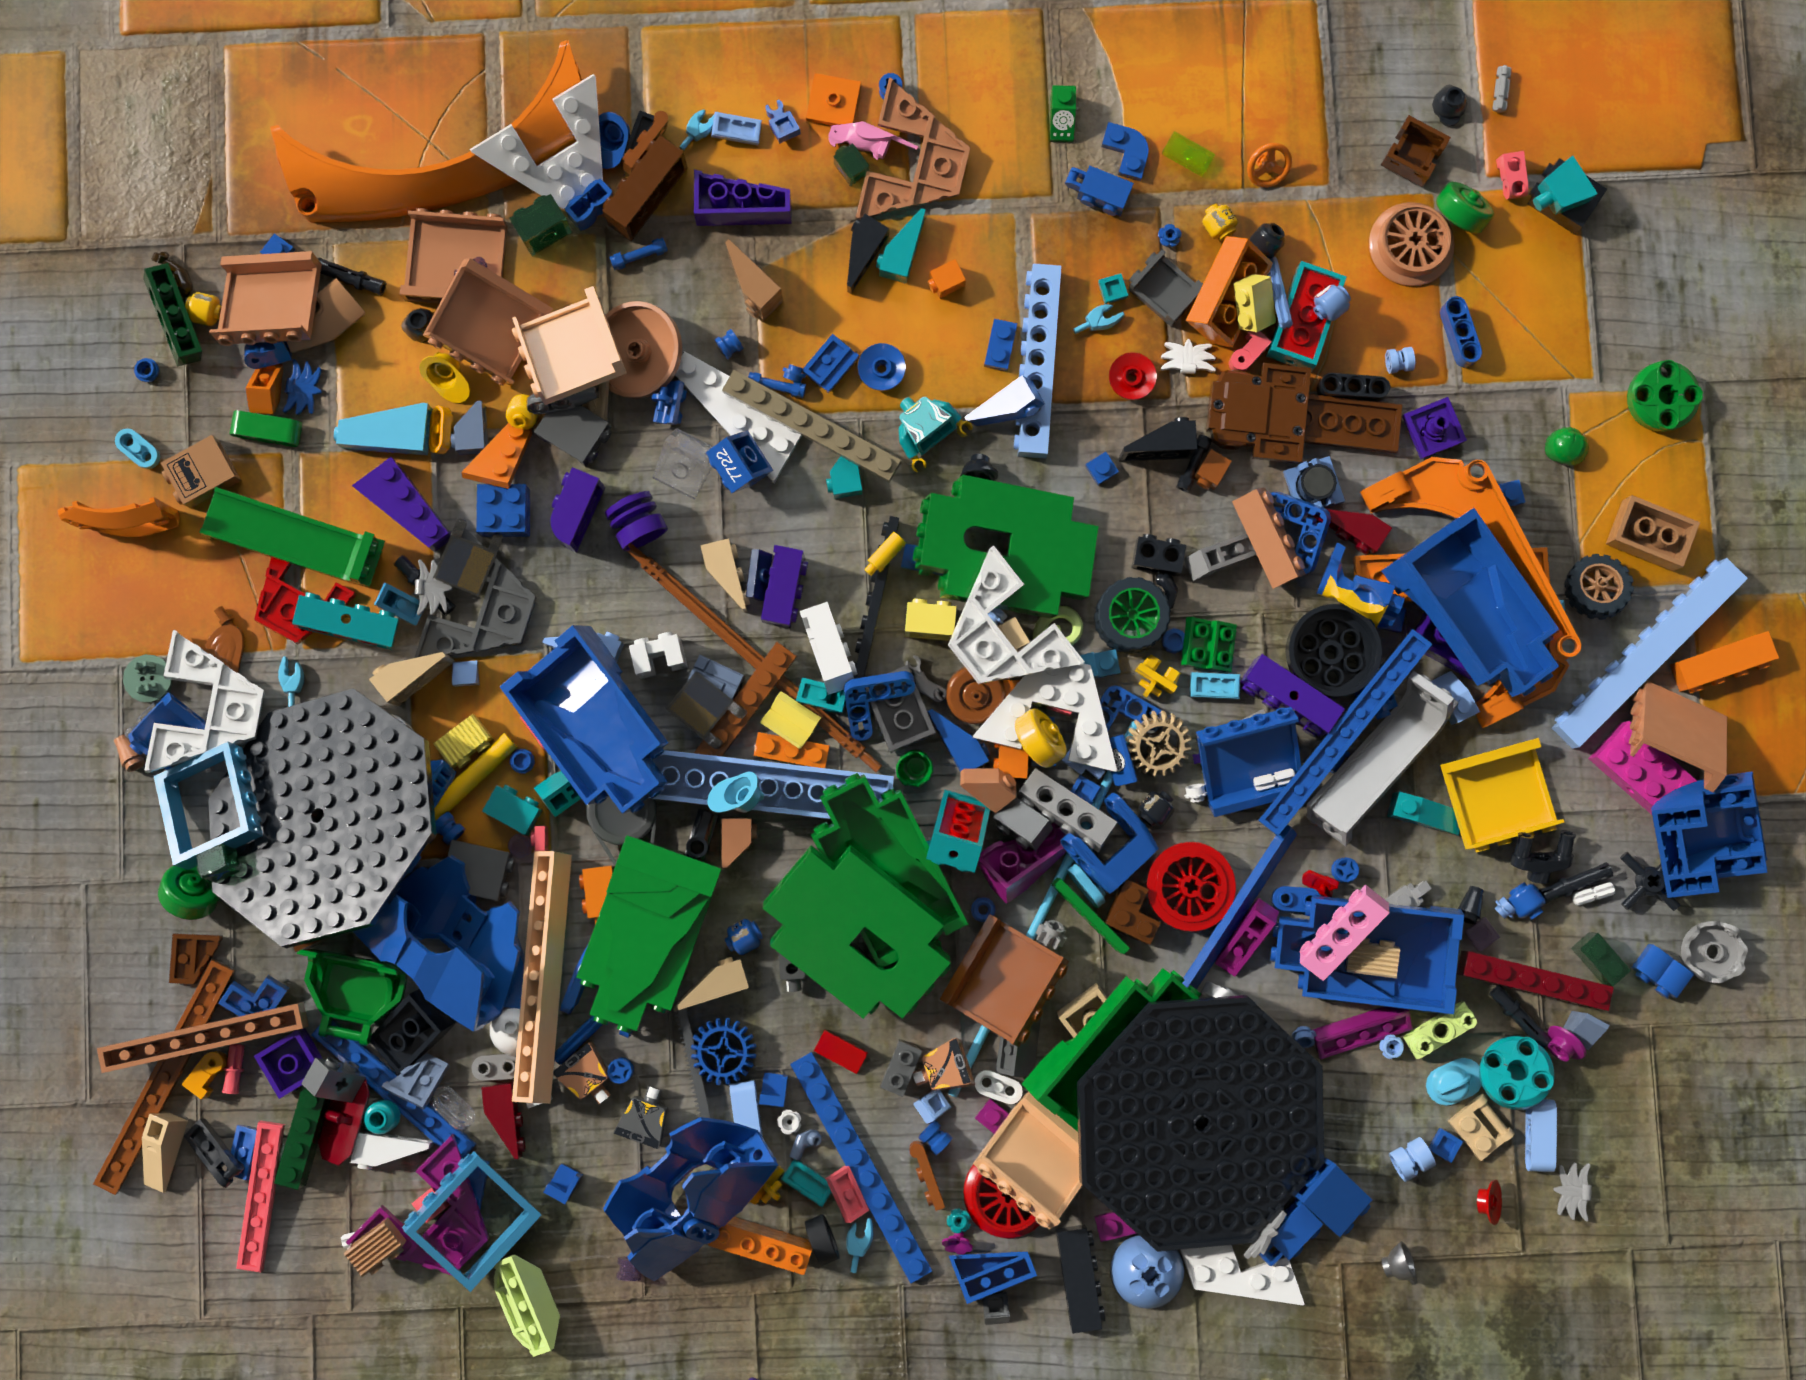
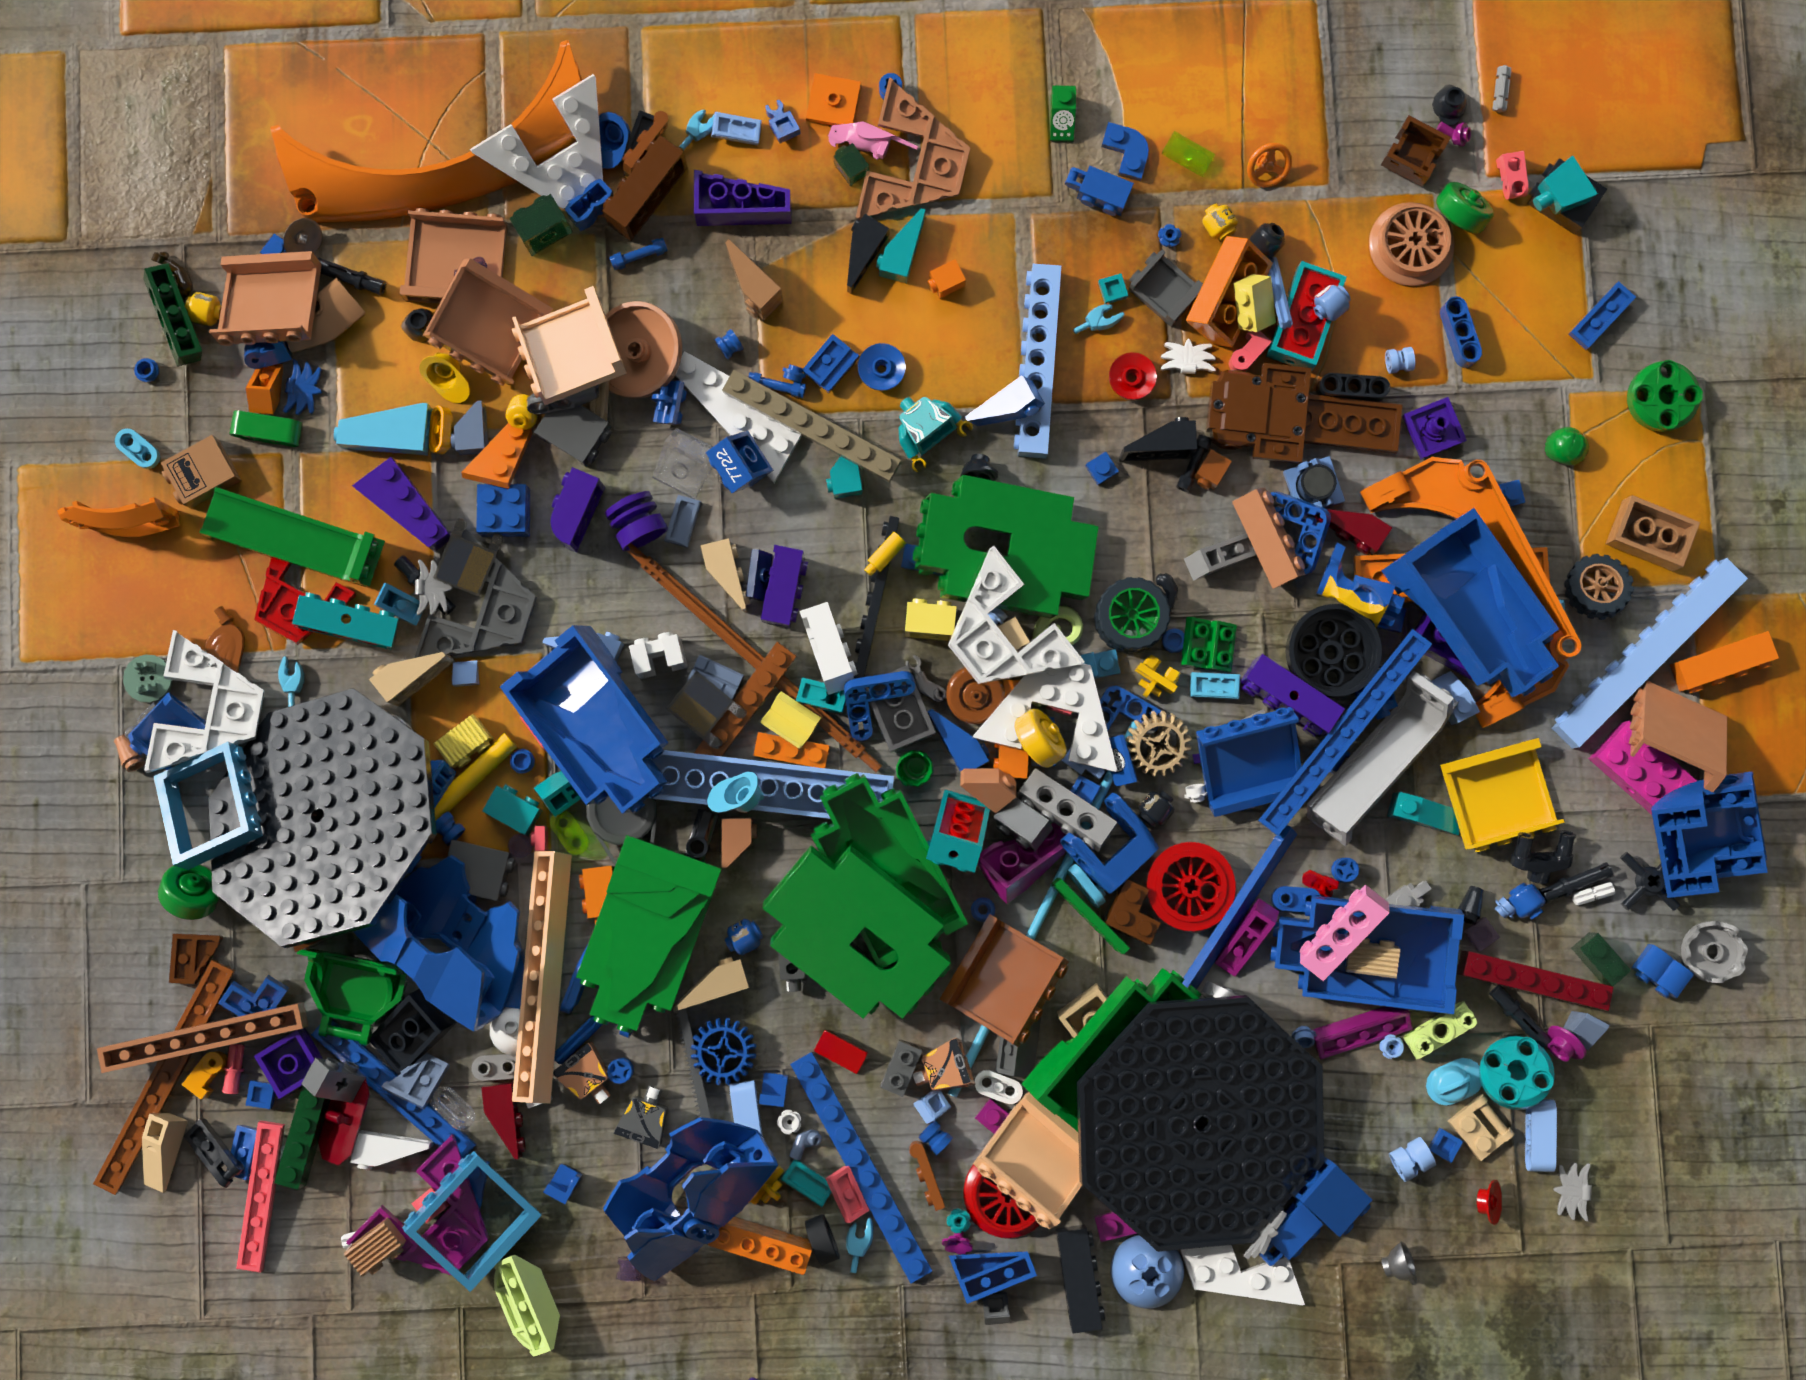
clear green brick [196,843,240,883] -> none
teal head [364,1100,401,1135] -> none
blue plate [984,319,1017,371] -> none
light grey gear [1035,920,1067,951] -> none
black brick [1131,534,1186,577] -> none
white piece [1253,768,1295,791] -> none
none -> blue plate [246,1080,275,1109]
none -> flat silver piece [283,218,322,253]
none -> clear neon green plate [550,811,590,855]
none -> sand blue tile [664,495,702,548]
none -> magenta plate [1437,122,1471,147]
none -> blue plate [1568,281,1636,350]

